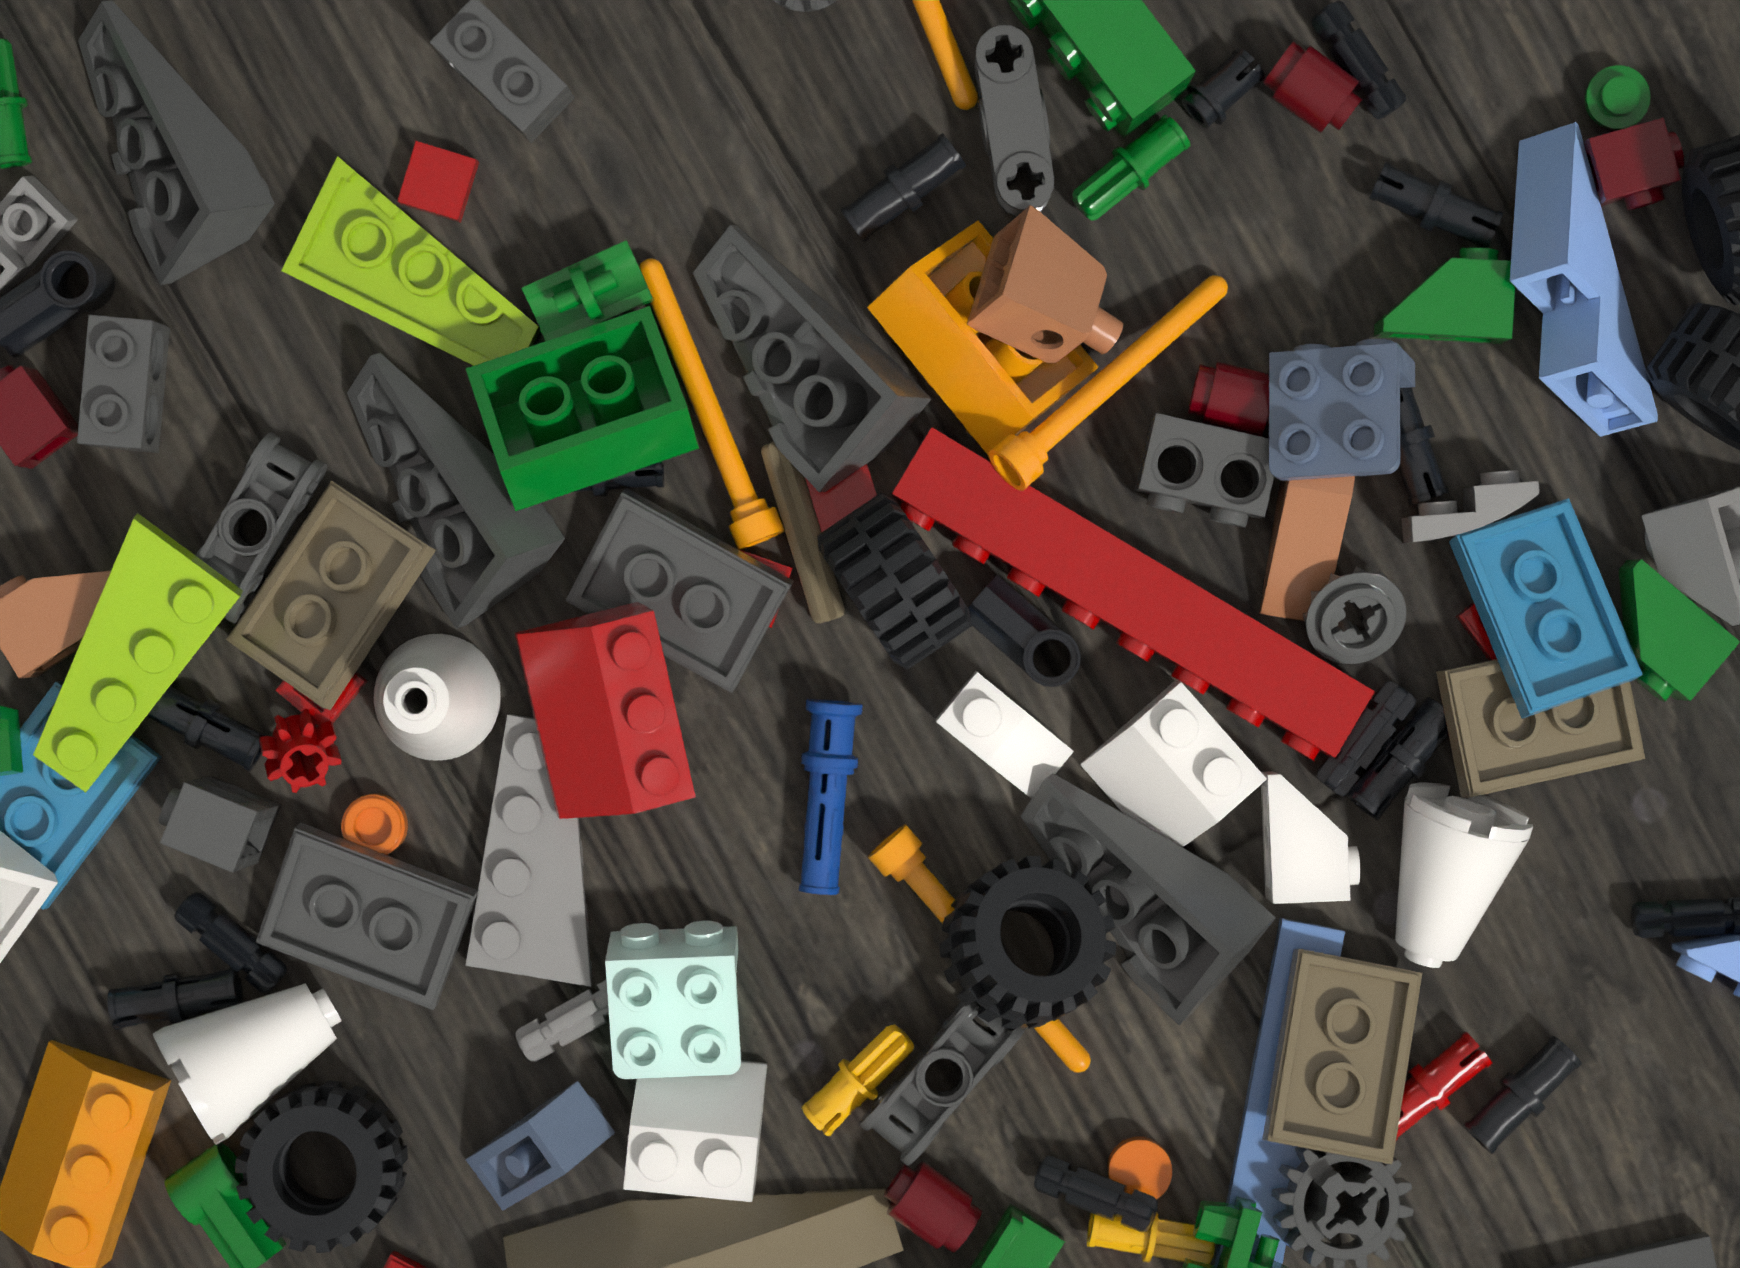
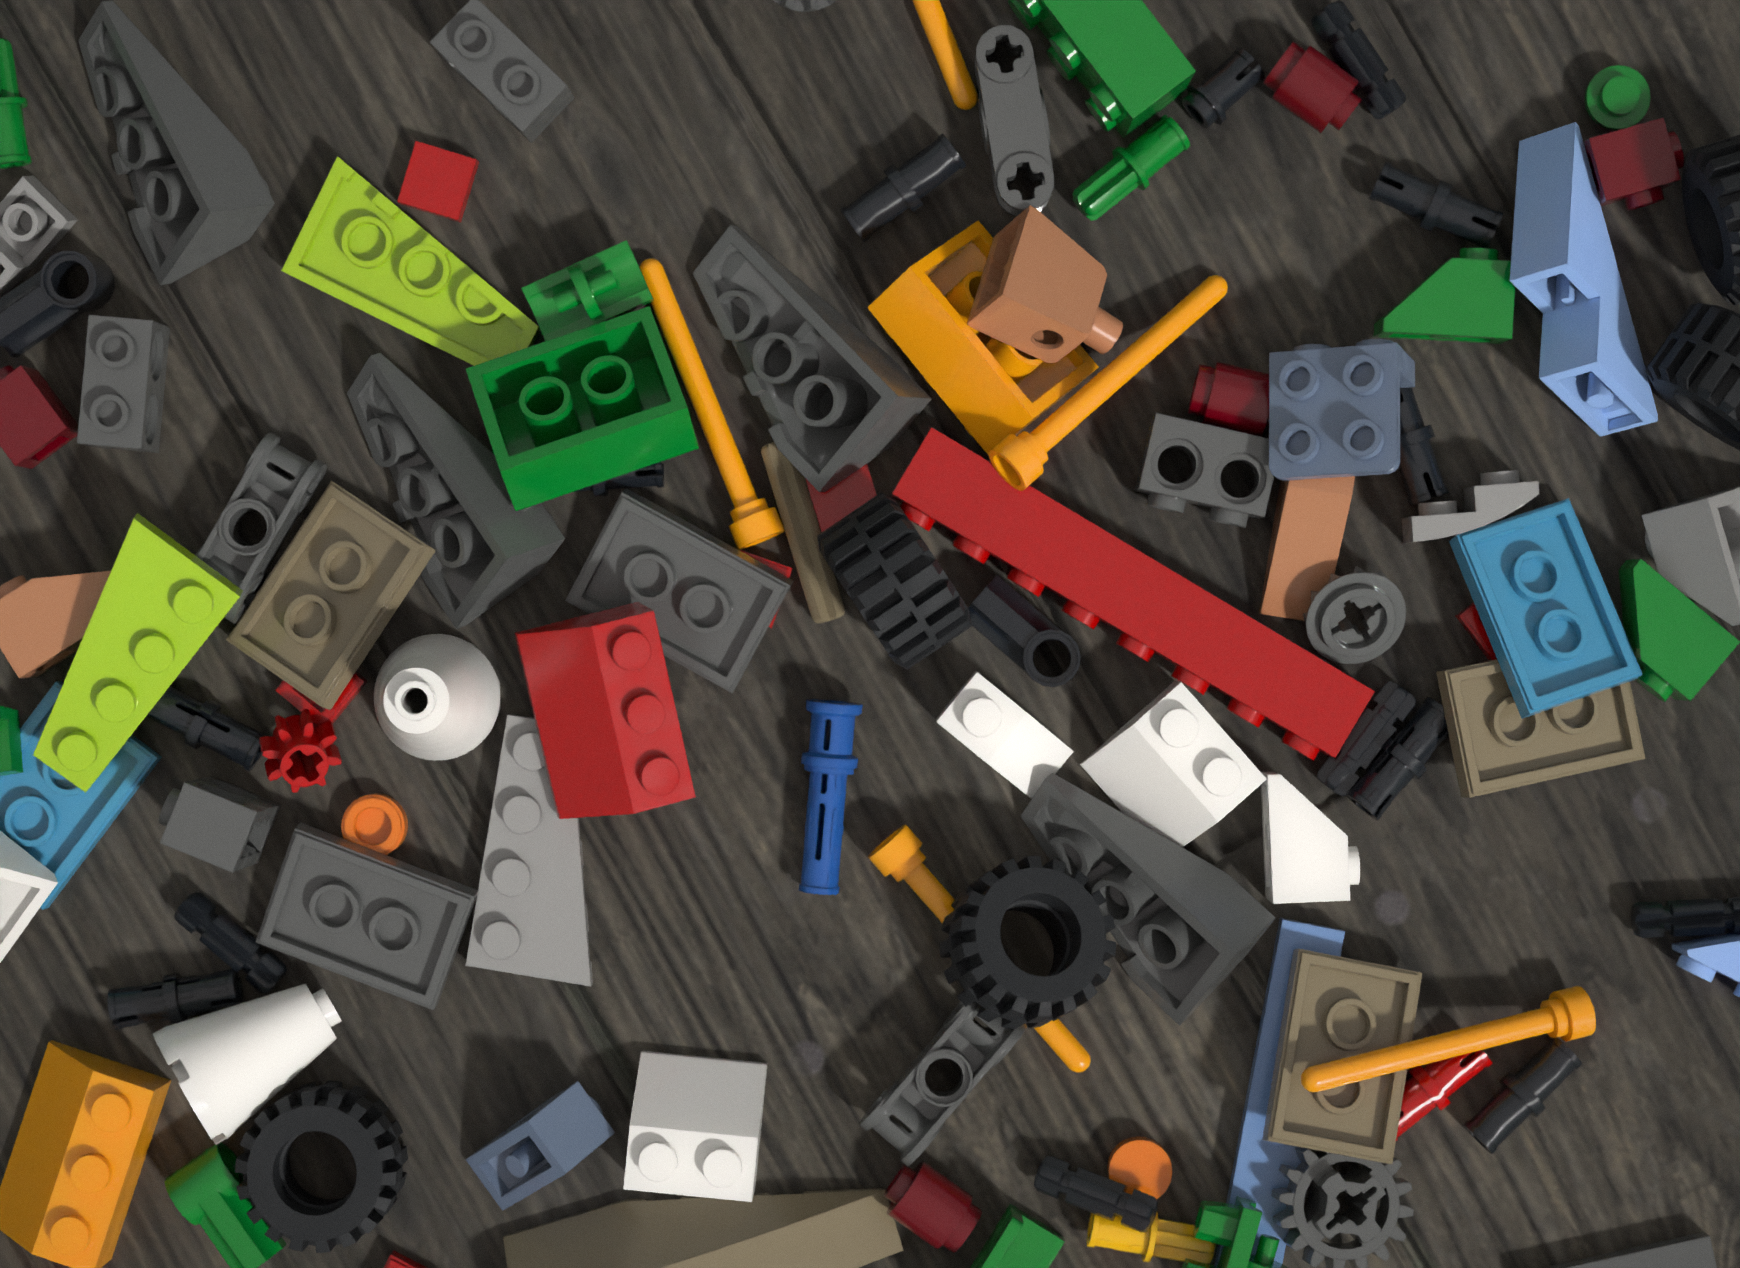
light grey axle [515,980,609,1062] -> none
light aqua bracket [605,921,741,1079] -> none
yellow axle [801,1024,914,1136] -> none
white cone [1395,782,1533,968] -> none
none -> light orange piece [1301,986,1596,1092]

